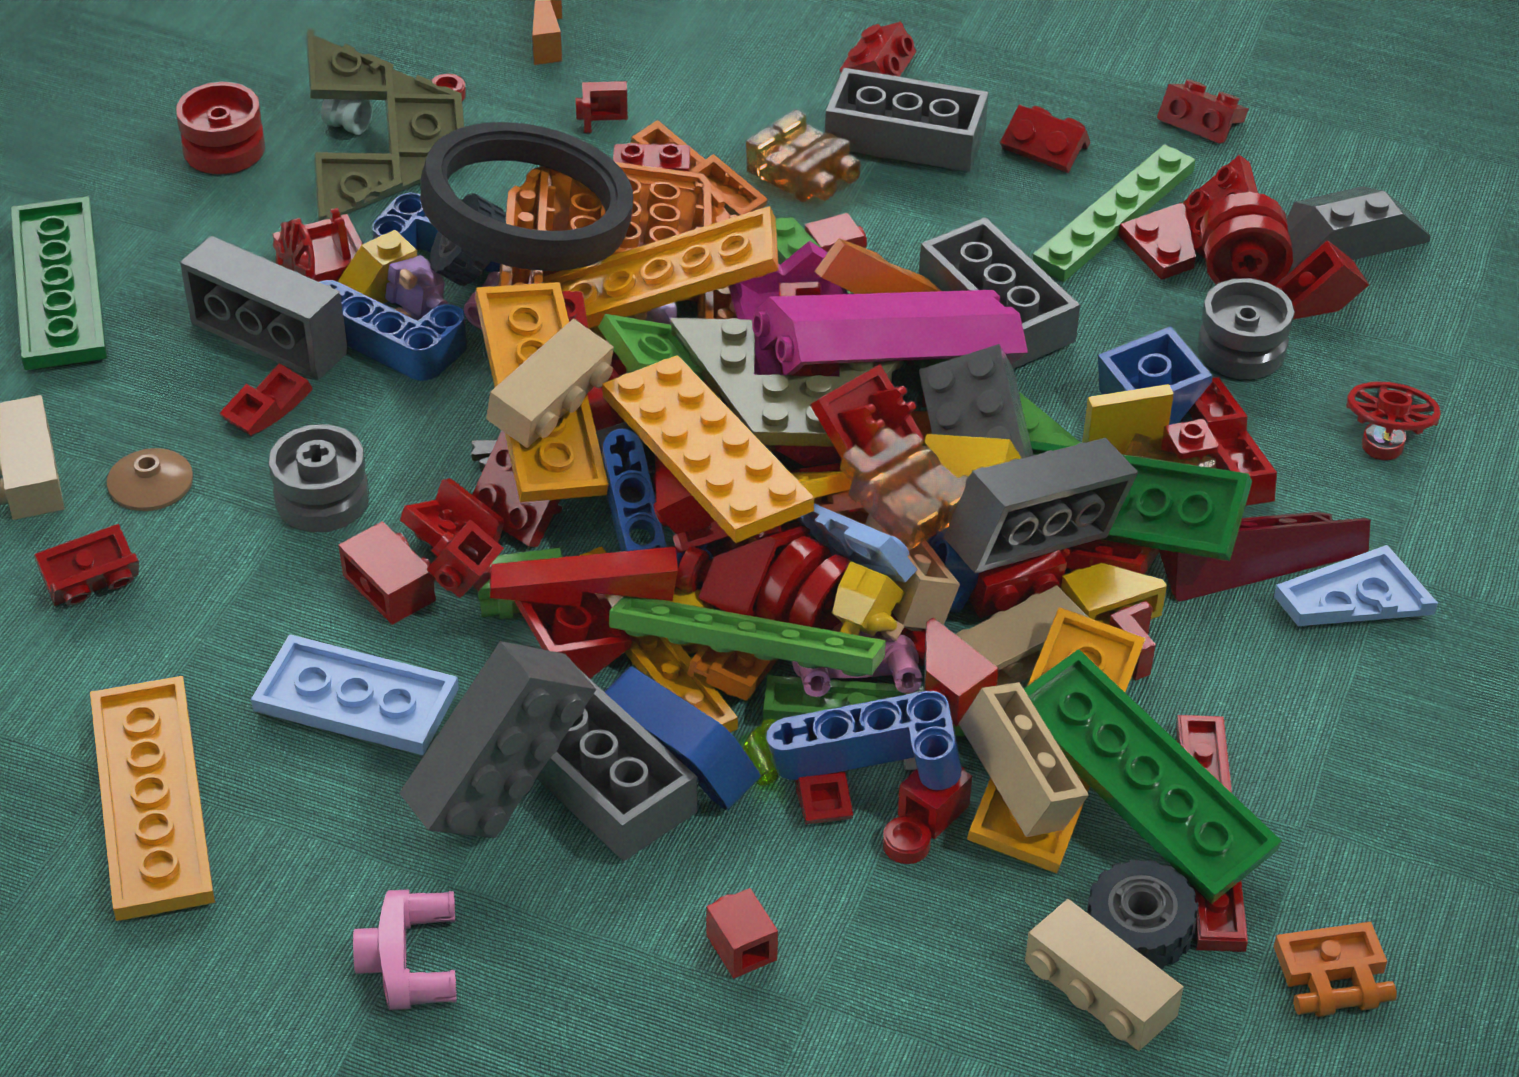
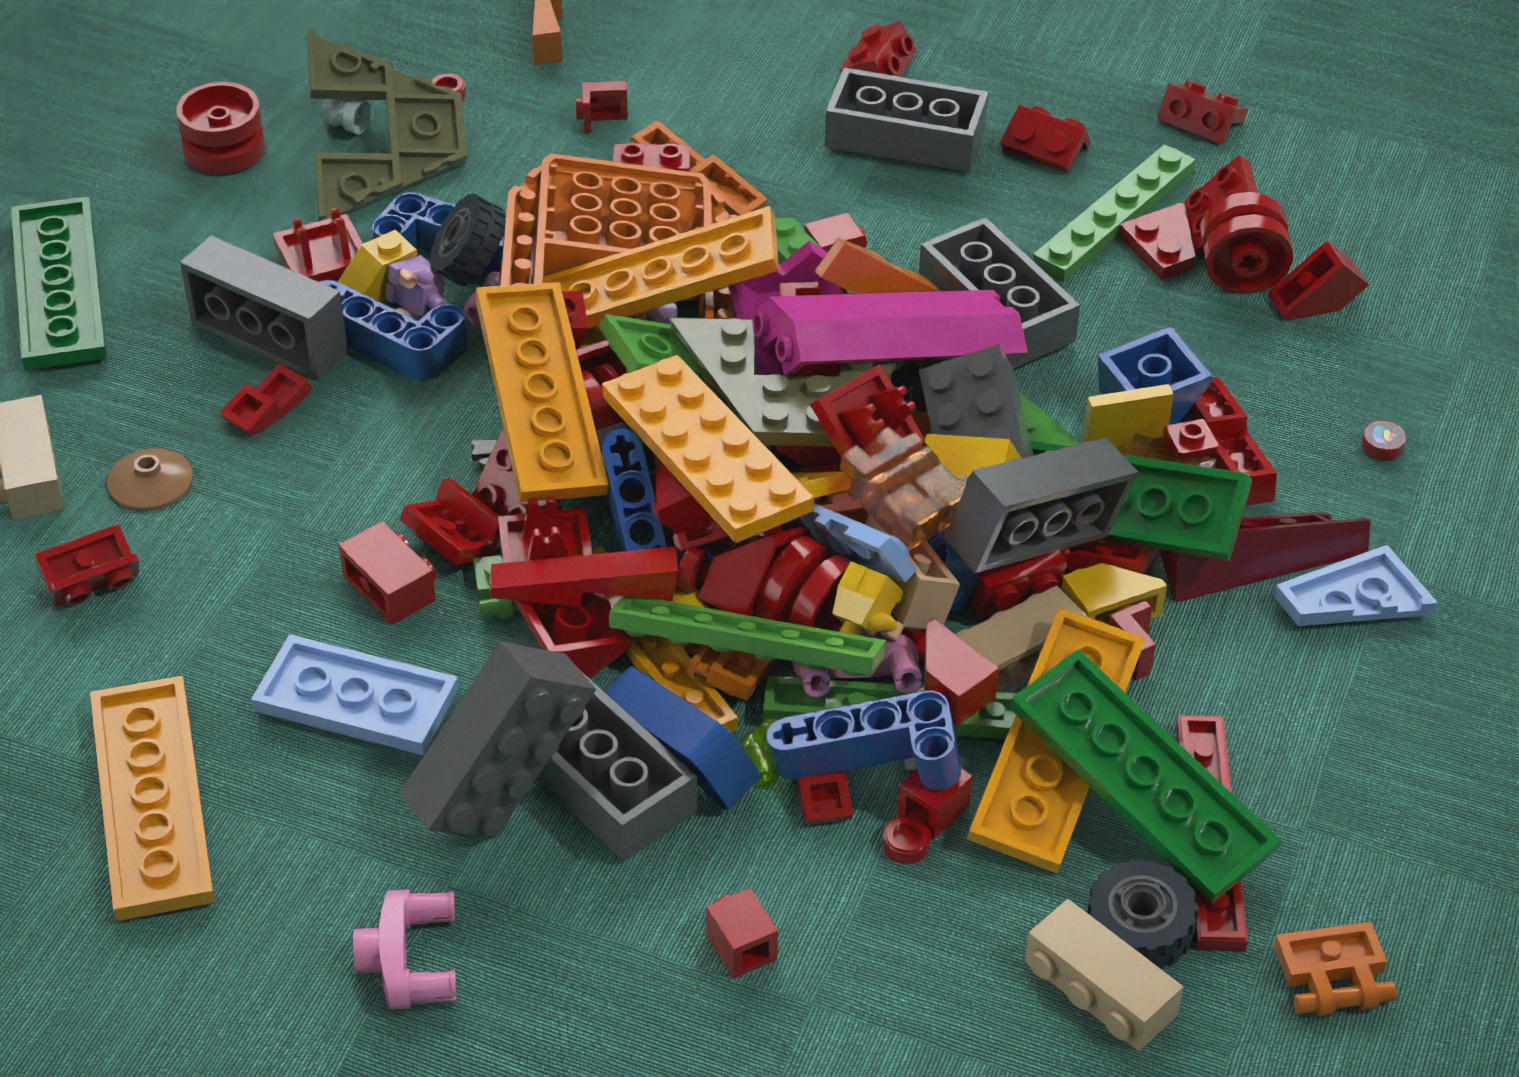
dark grey wheel [269,424,369,532] -> none
red wheel [272,220,315,280] -> none
black tyre [420,122,633,271] -> none
red brick [426,519,504,598] -> none
tan brick [486,318,614,448] -> none
clear orange hips [746,109,860,203] -> none
tan brick [959,682,1089,837] -> none
dark grey wheel [1197,278,1294,379] -> none
dark grey wedge [1287,186,1431,272] -> none
red wheel [1346,382,1441,435] -> none
none -> red plate [498,495,592,563]

